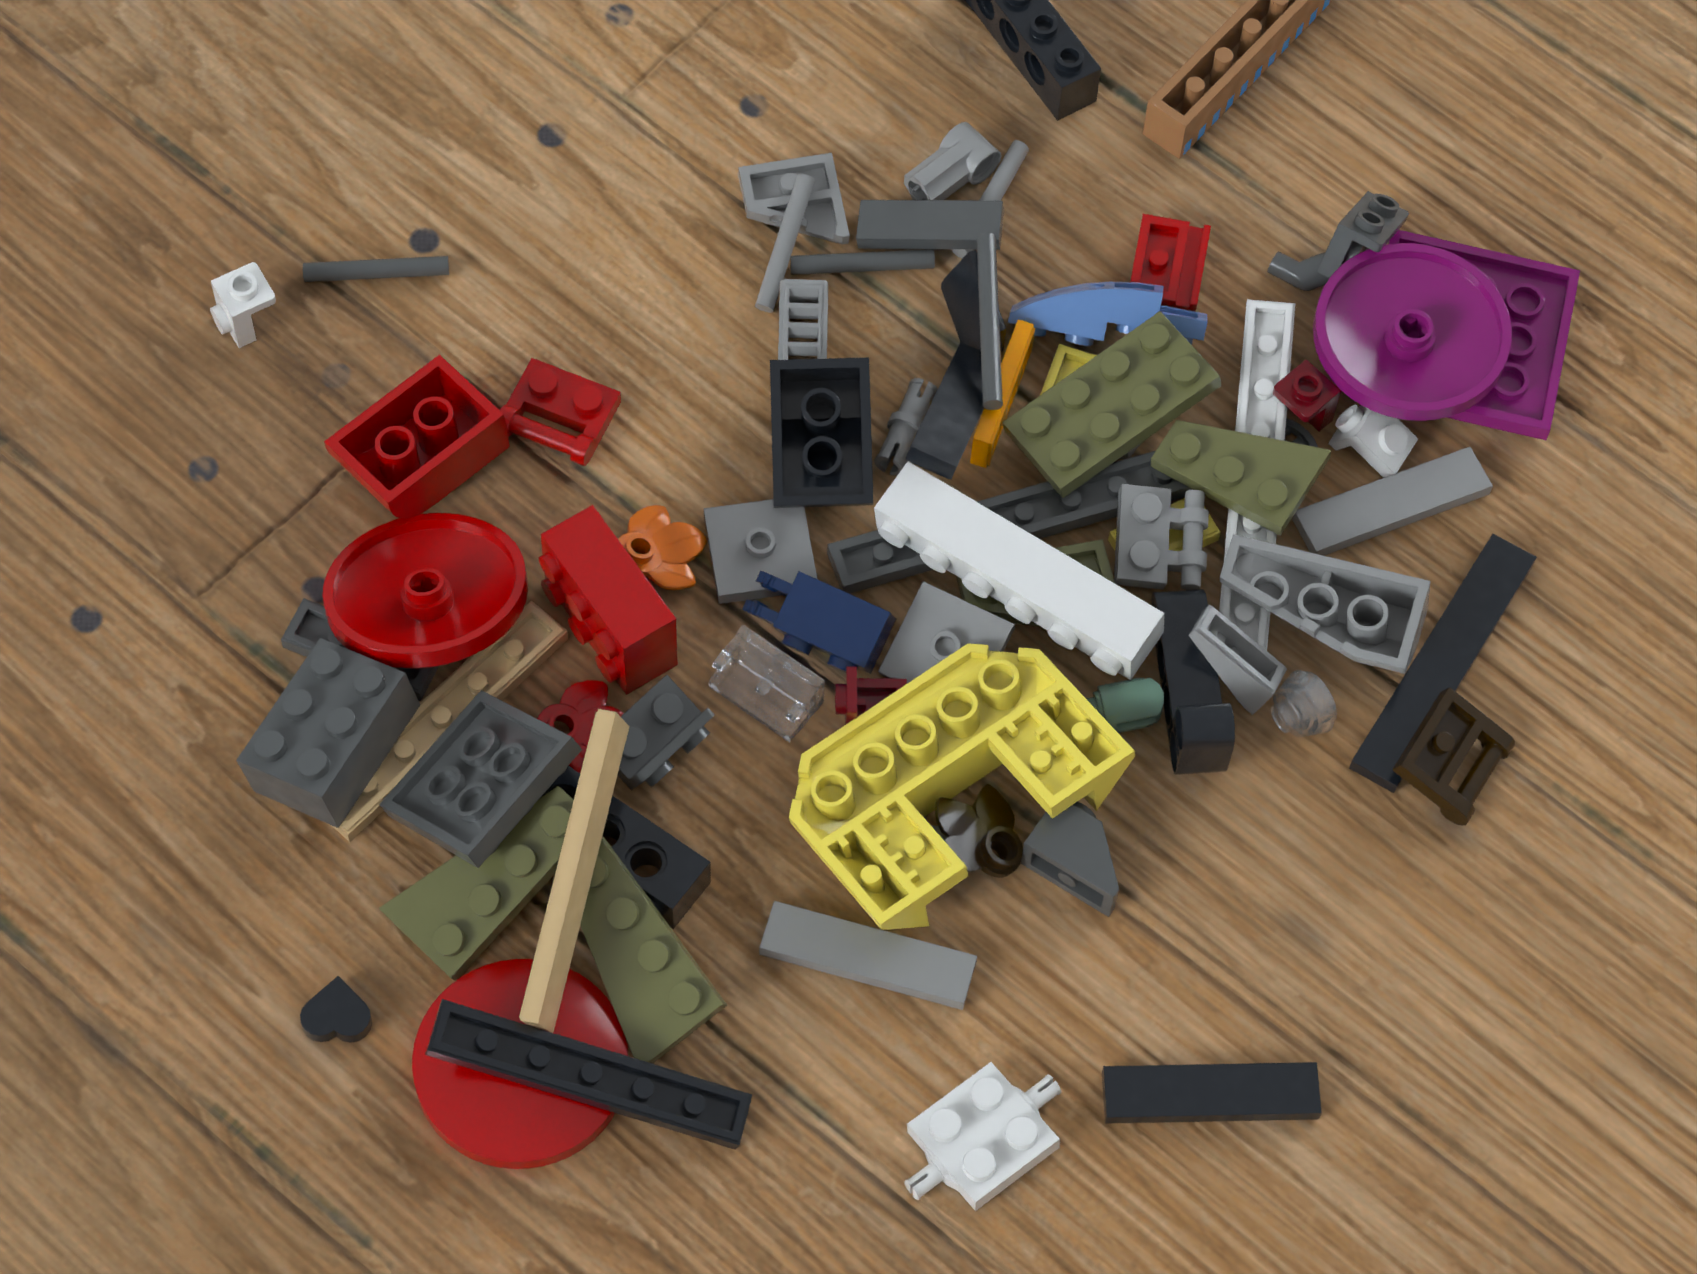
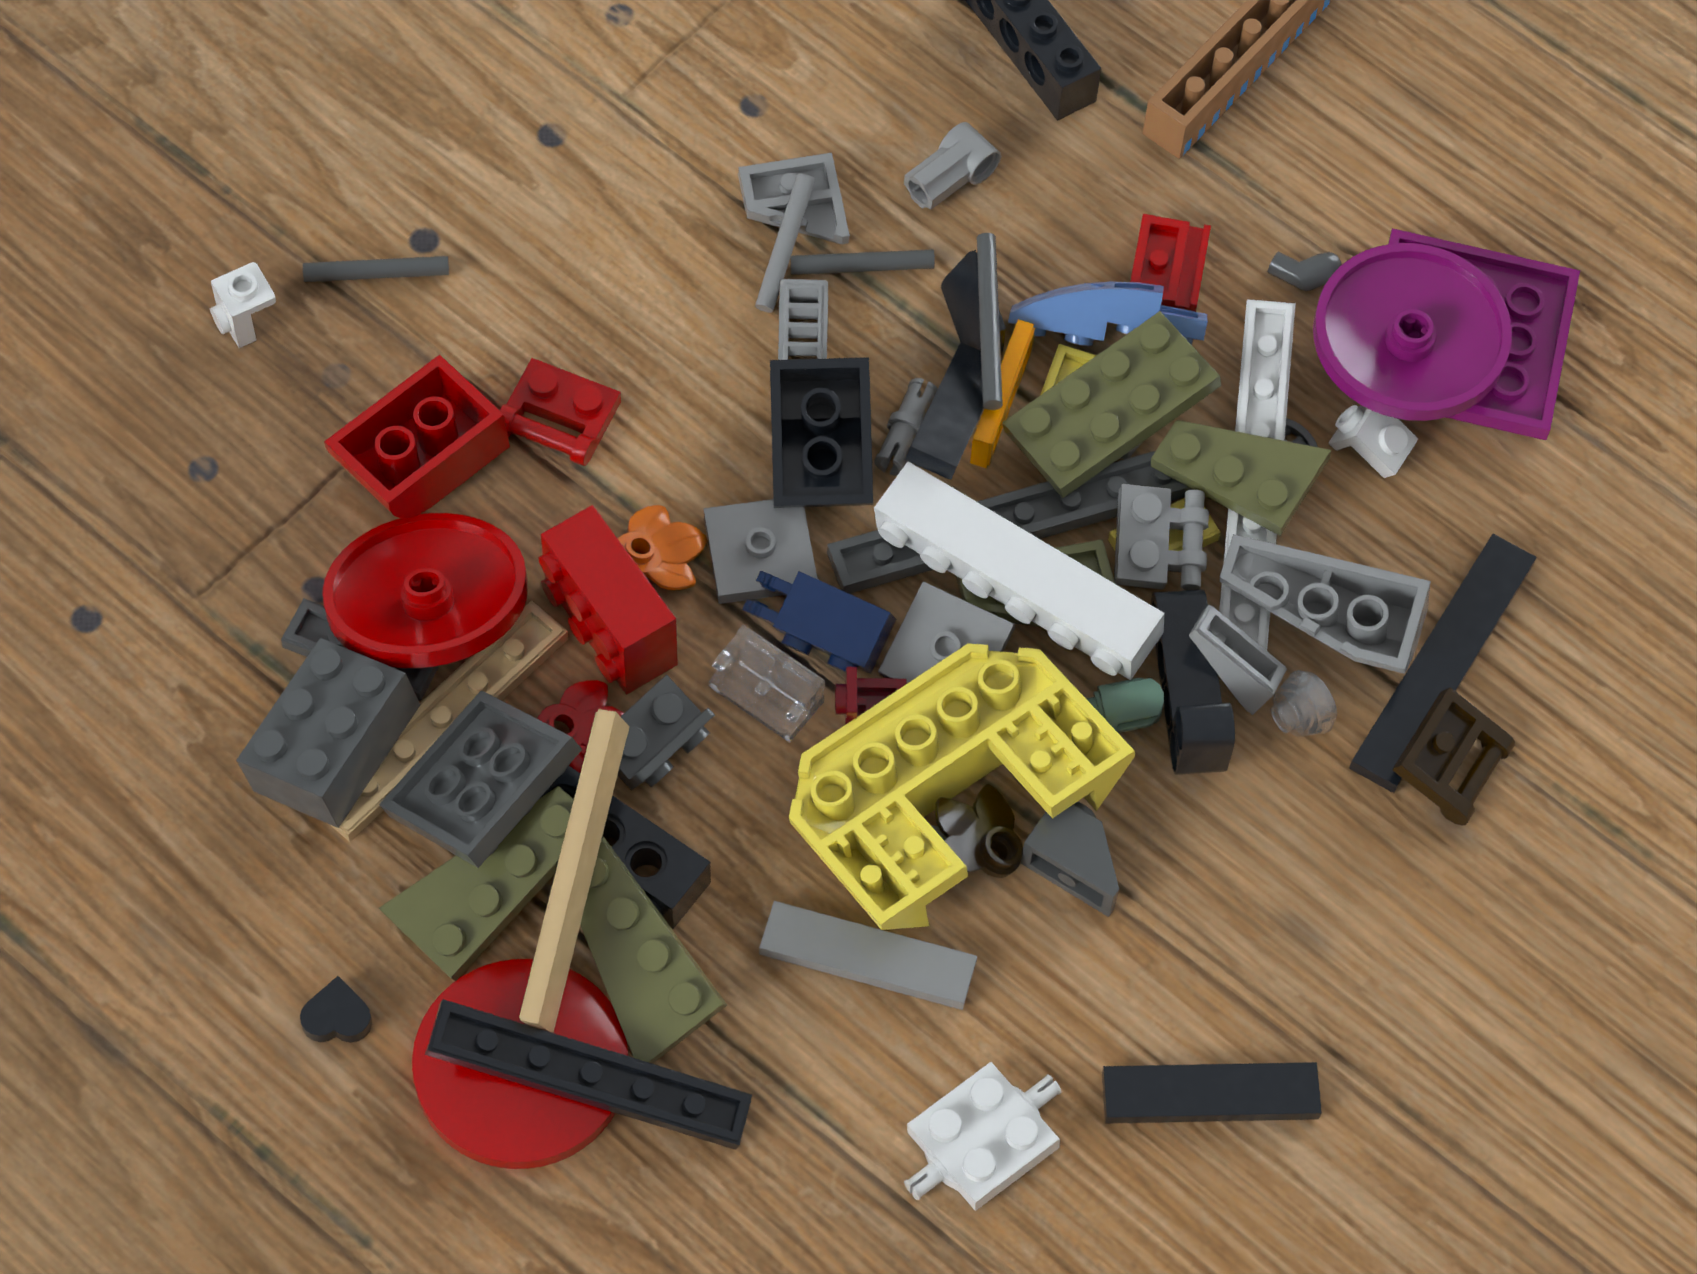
dark grey tile [856,200,1004,250] -> none
light grey bar [952,140,1029,259] -> none
dark red bracket [1273,359,1341,432] -> none
light grey tile [1292,446,1493,556] -> none
dark grey bracket [1317,191,1409,278] -> none

